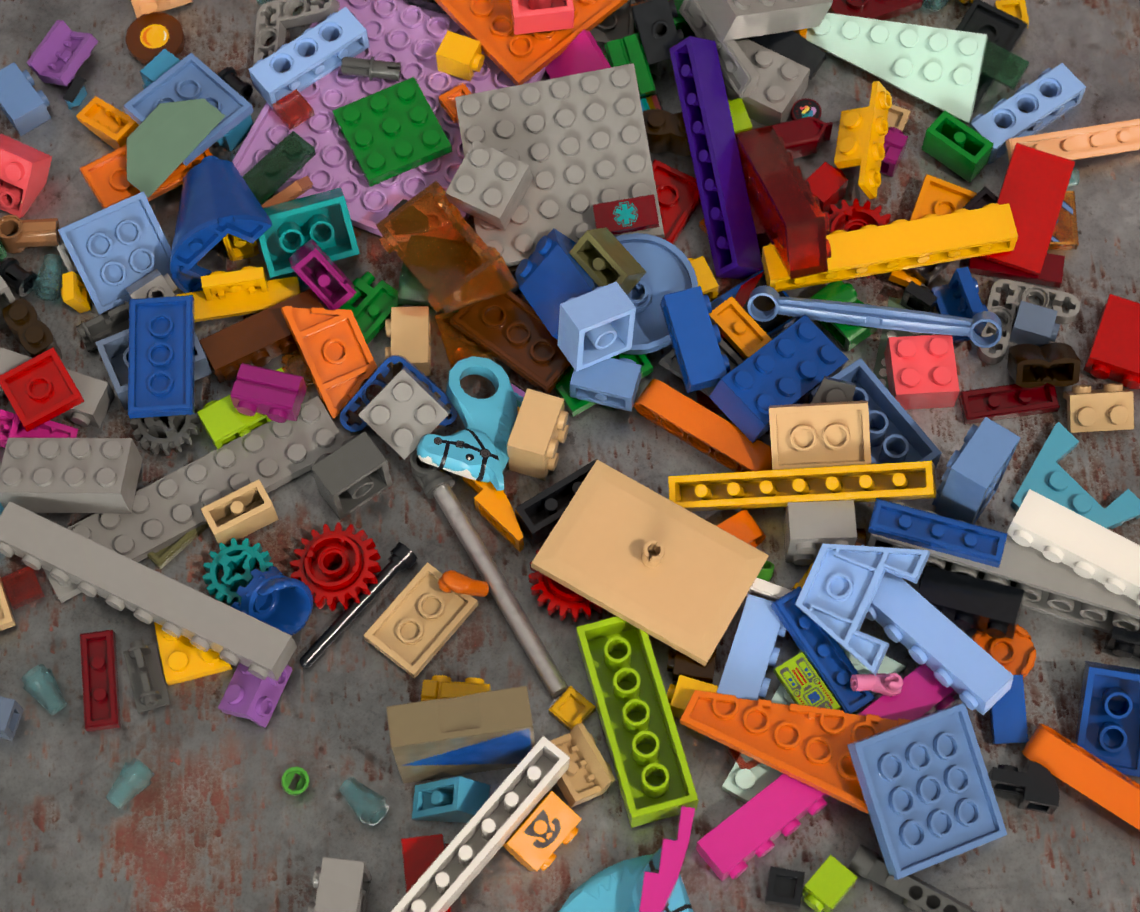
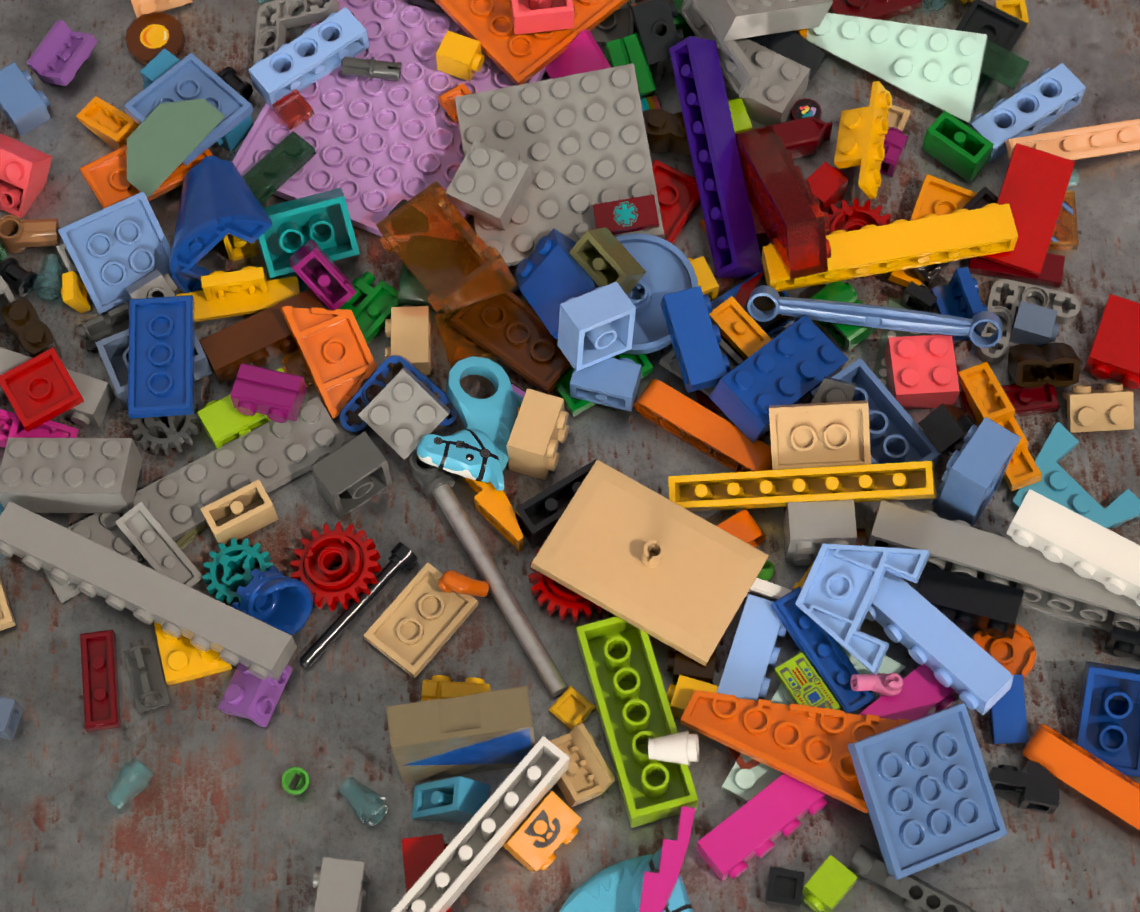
clear red tile [1,566,45,610] -> none
clear light blue cone [21,664,68,715] -> none
black piece [63,76,87,109] -> none
nougat tile [261,176,313,208] -> none
green plate [332,77,452,187] -> none
blue tile [867,498,1007,568] -> none
none -> light grey plate [115,501,203,587]
none -> white cone [648,731,699,765]
none -> black brick [918,403,978,456]
none -> light orange slope [958,362,1042,492]

